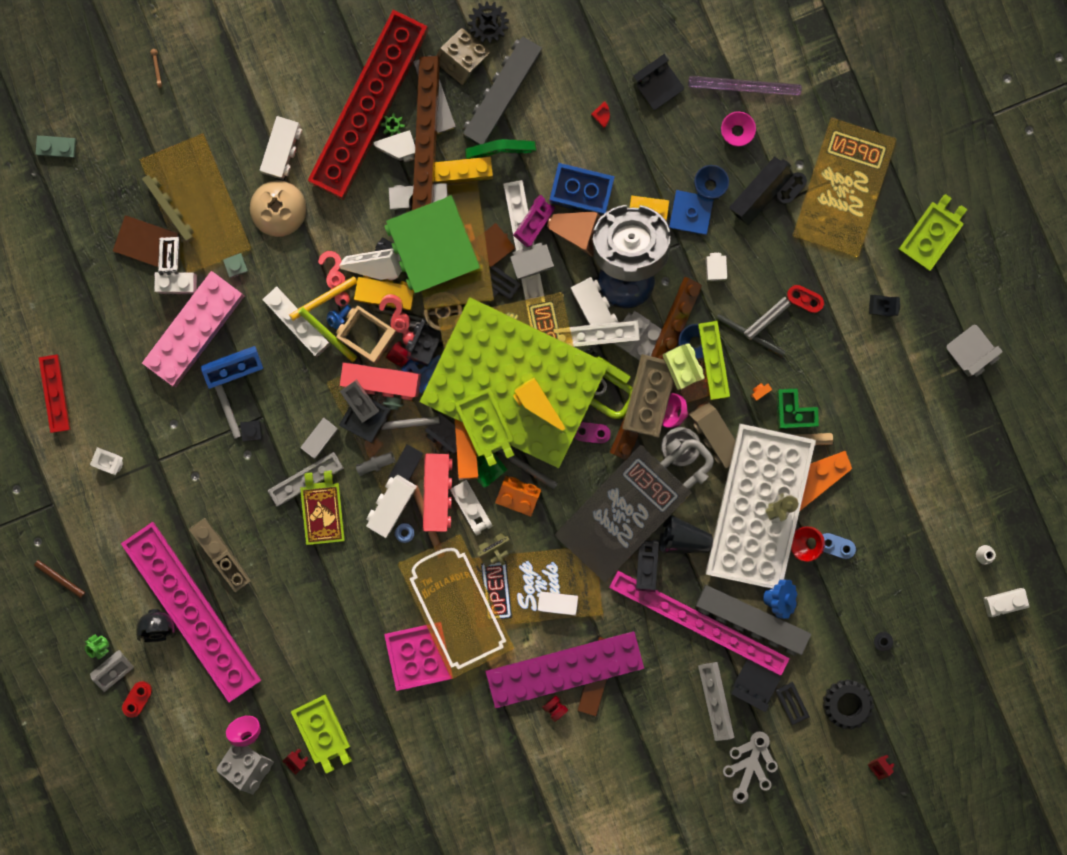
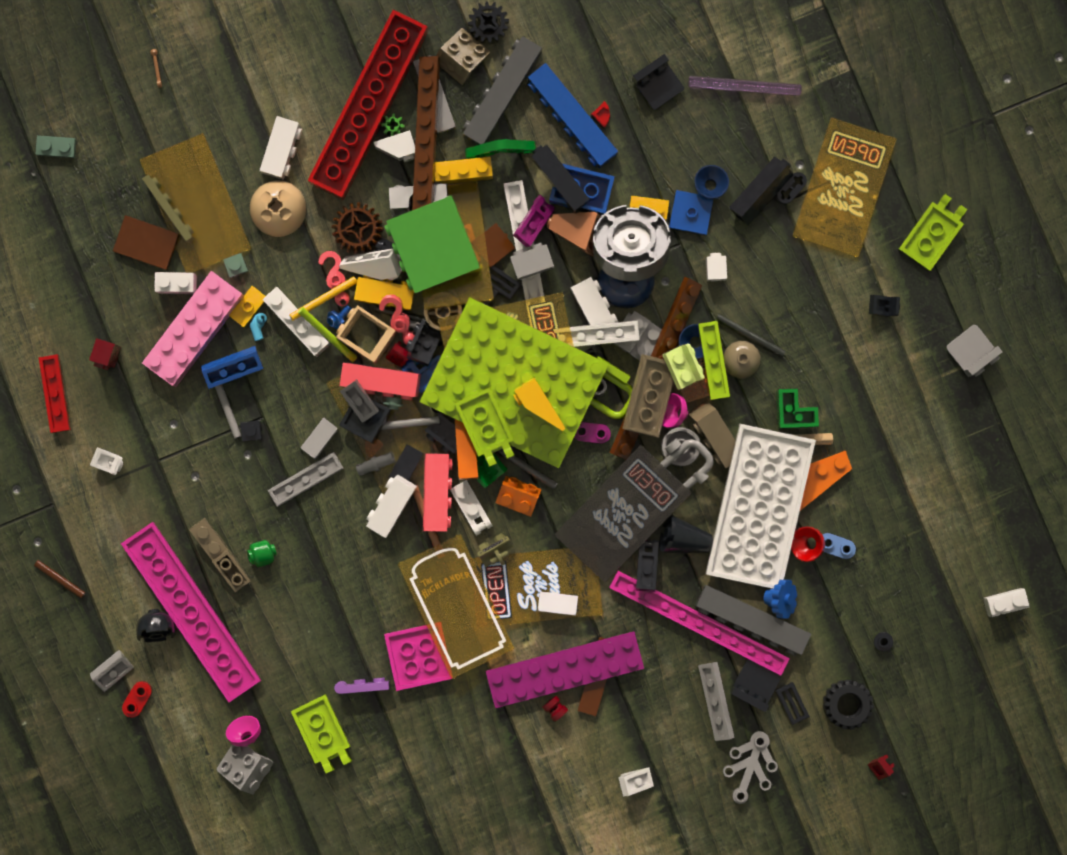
bright green gear [85,634,109,660] -> none
tile [158,237,180,275] -> none
dark red tile [282,749,308,775] -> none
tile [300,470,345,545] -> none
medium blue plate [395,524,414,543] -> none
dark pink piece [721,111,756,147] -> none
light grey axle [744,297,791,340] -> none
orange plate [750,383,772,401] -> none
olive hips [765,493,799,521] -> none
red plate [787,285,824,313] -> none
white cone [976,545,996,565] -> none
none -> dark red brick [89,338,121,370]
none -> yellow plate [229,286,266,328]
none -> green head [247,540,277,568]
none -> medium azure arm [250,313,267,341]
none -> reddish brown gear [332,202,383,254]
none -> medium lavender plate [334,677,390,694]
none -> blue brick [527,63,618,168]
none -> black brick [531,144,590,213]
none -> white slope [619,768,654,797]
none -> dark tan cylinder [723,341,761,379]

